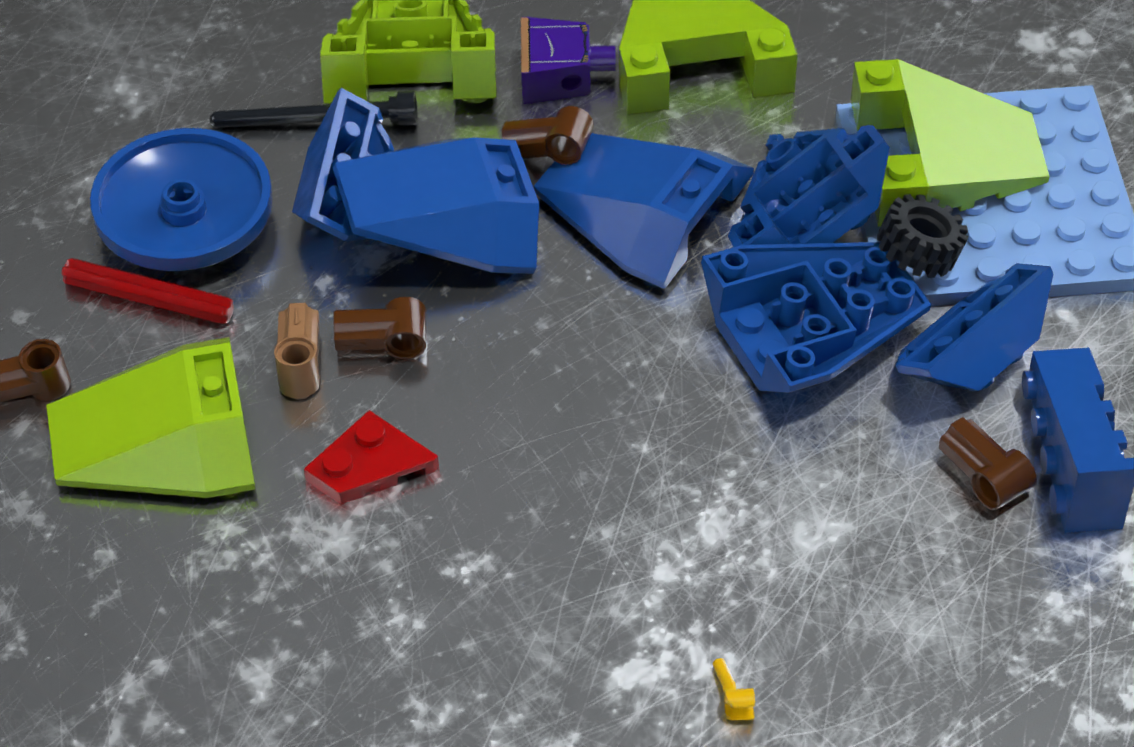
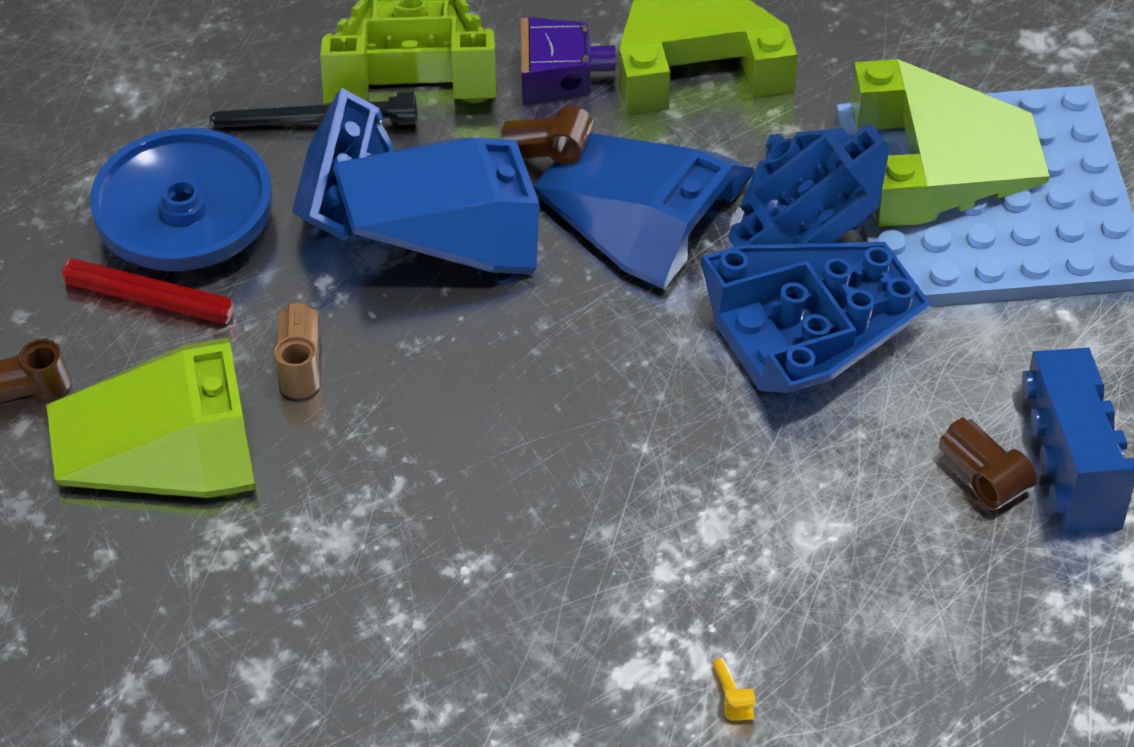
red wing [304,410,439,505] -> none
reddish brown piece [333,297,426,359] -> none
black tyre [877,194,968,278] -> none
blue wedge [896,263,1054,391] -> none

